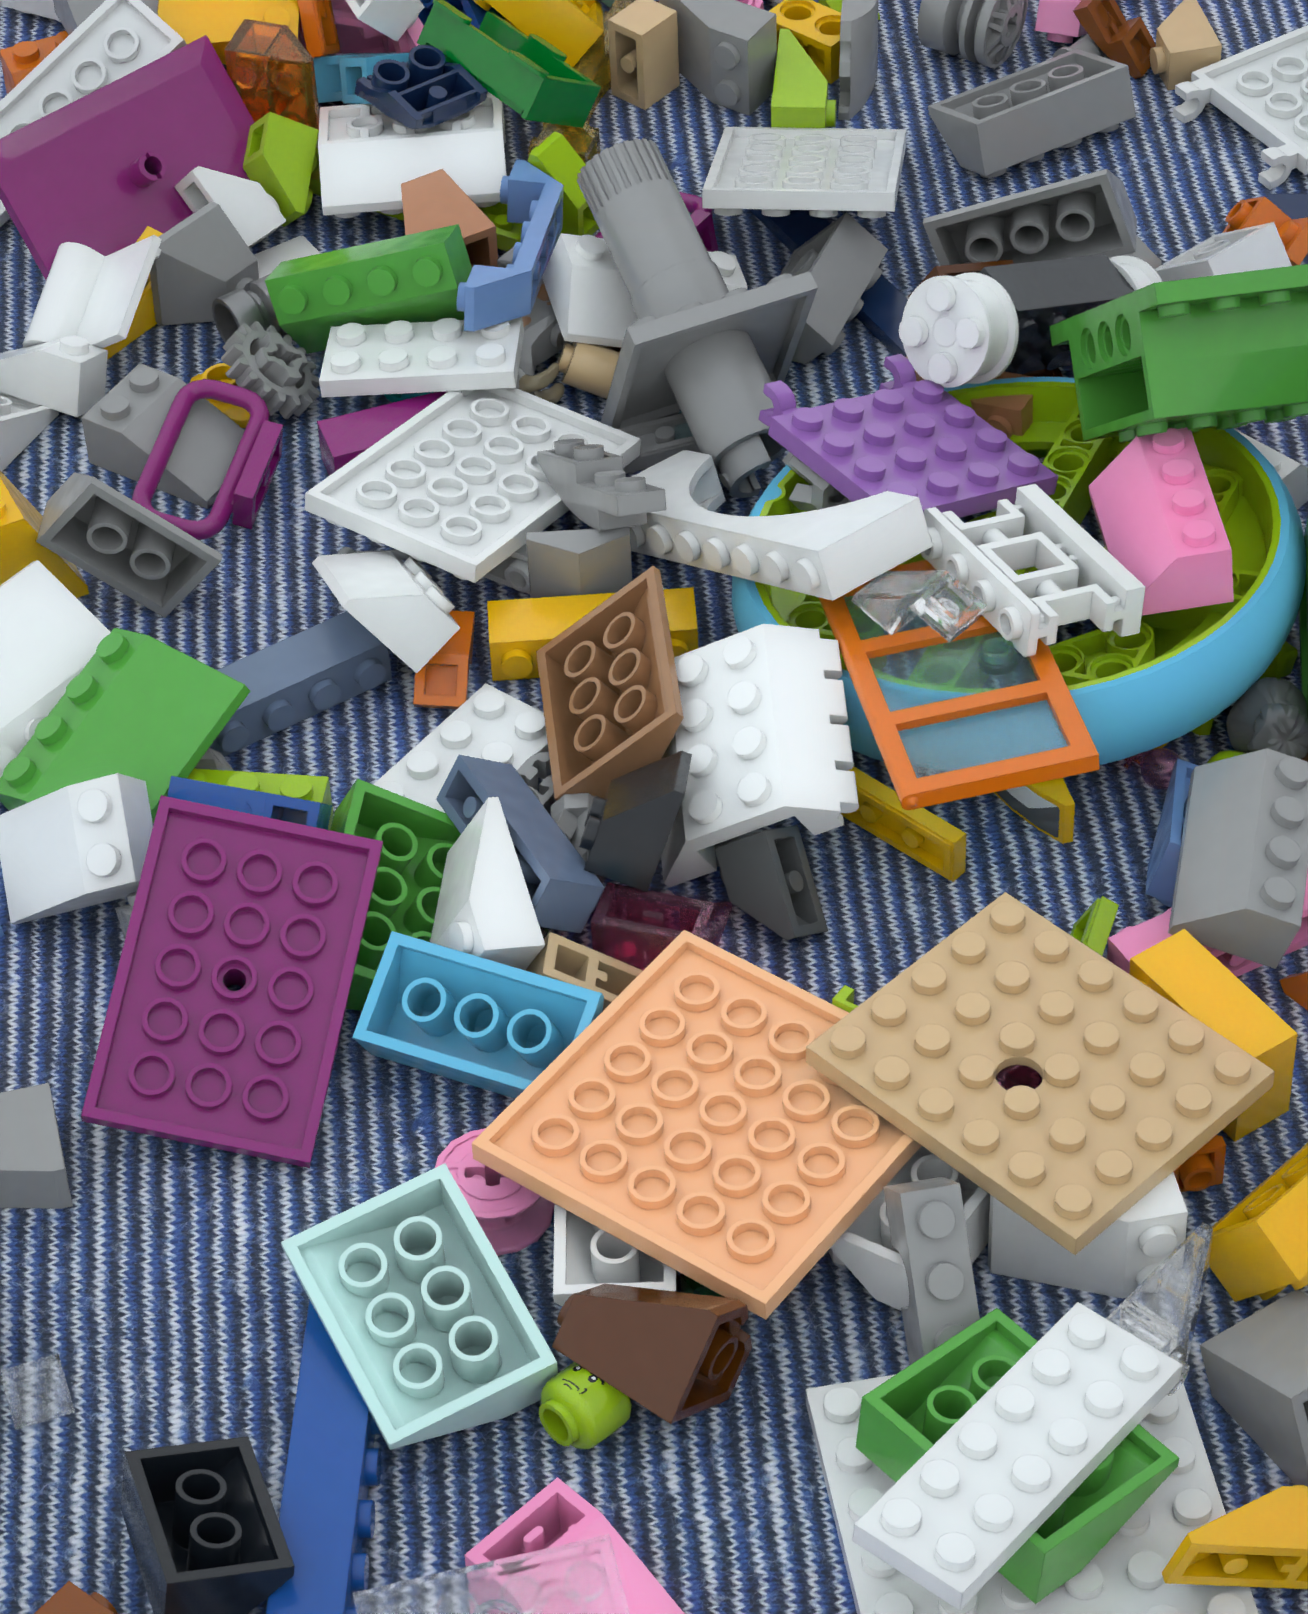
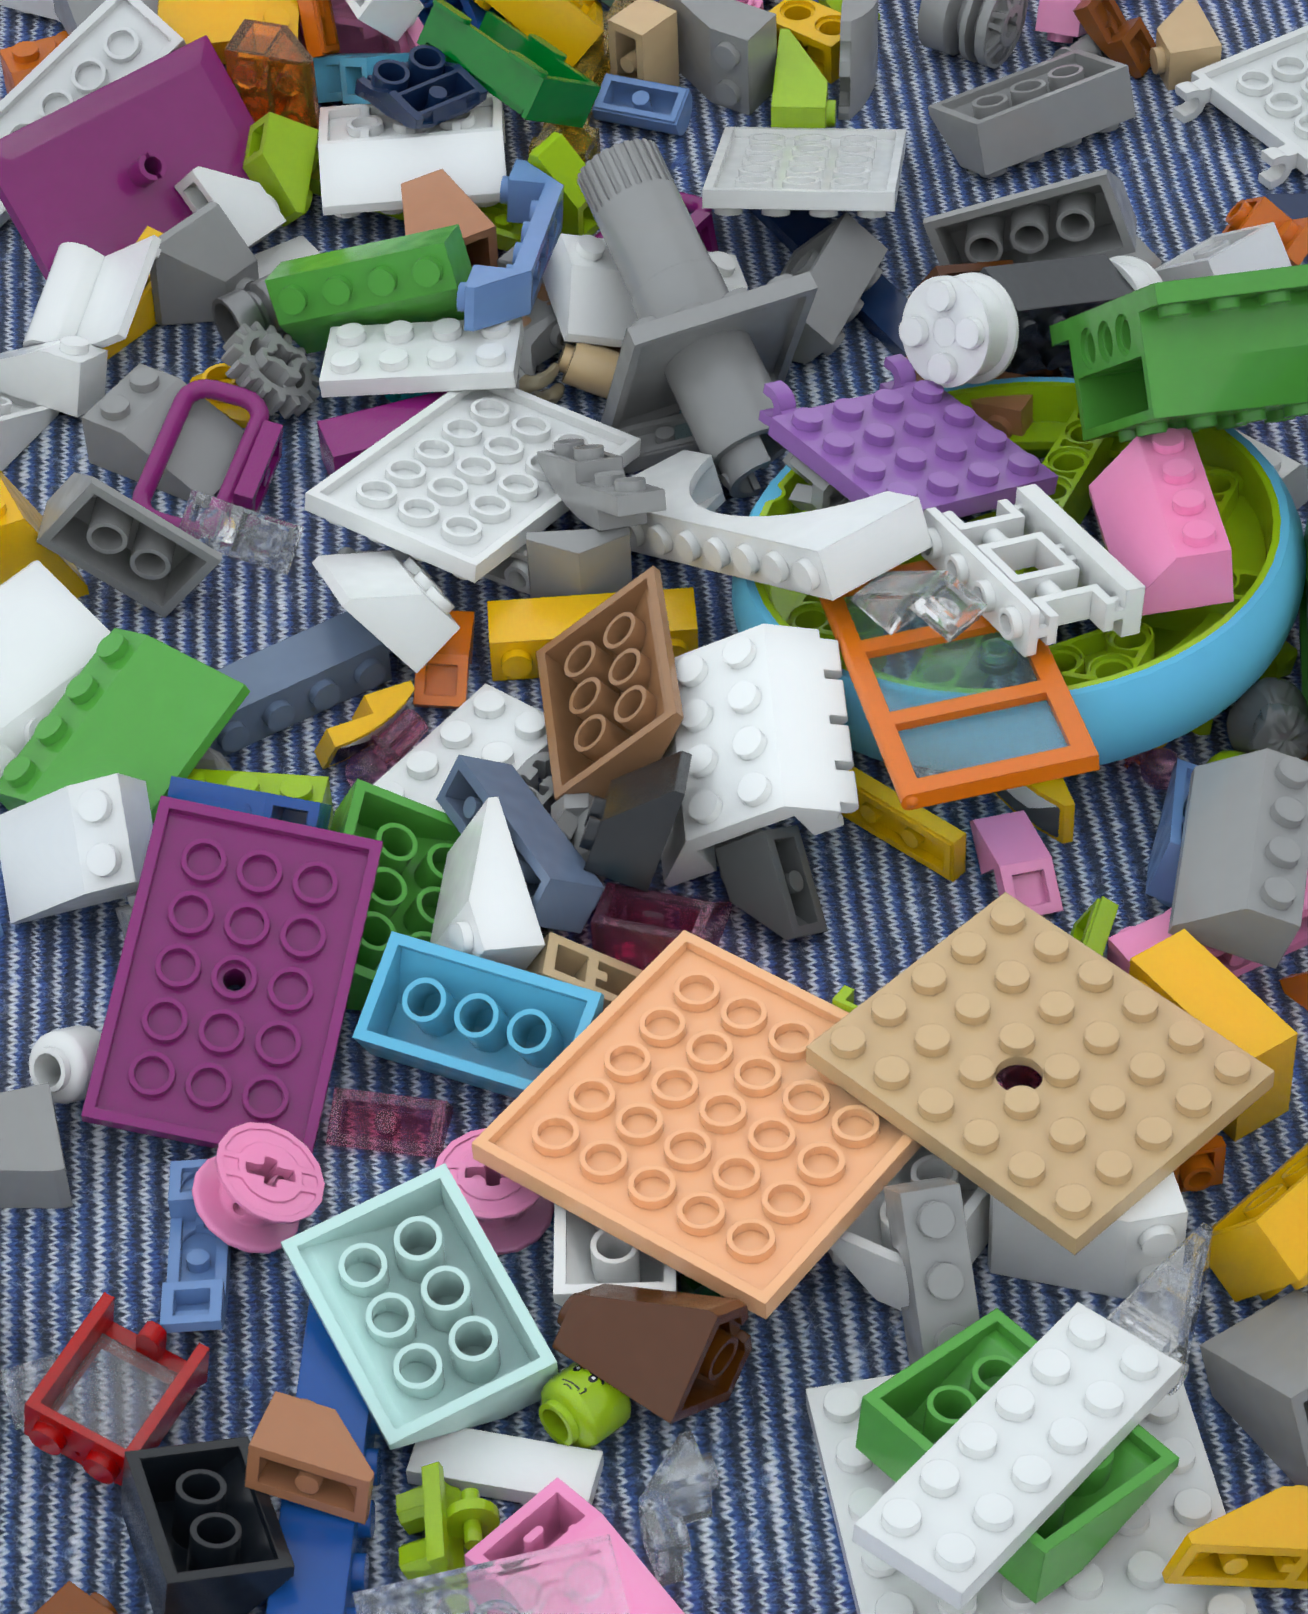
none -> red window [24,1292,210,1486]
none -> white head [29,1025,101,1104]
none -> medium blue slope [160,1159,231,1333]
none -> clear slope [179,489,304,575]
none -> bright pink piece [192,1122,325,1254]
none -> nougat slope [245,1391,374,1525]
none -> yellow slope [314,680,415,769]
none -> clear pink slope [325,1087,453,1159]
none -> clear pink axle [345,709,429,786]
none -> lime hips [396,1461,500,1594]
none -> white tile [406,1428,604,1505]
none -> medium blue brick [592,73,692,136]
none -> clear slope [638,1431,720,1587]
none -> bright pink slope [970,810,1064,916]

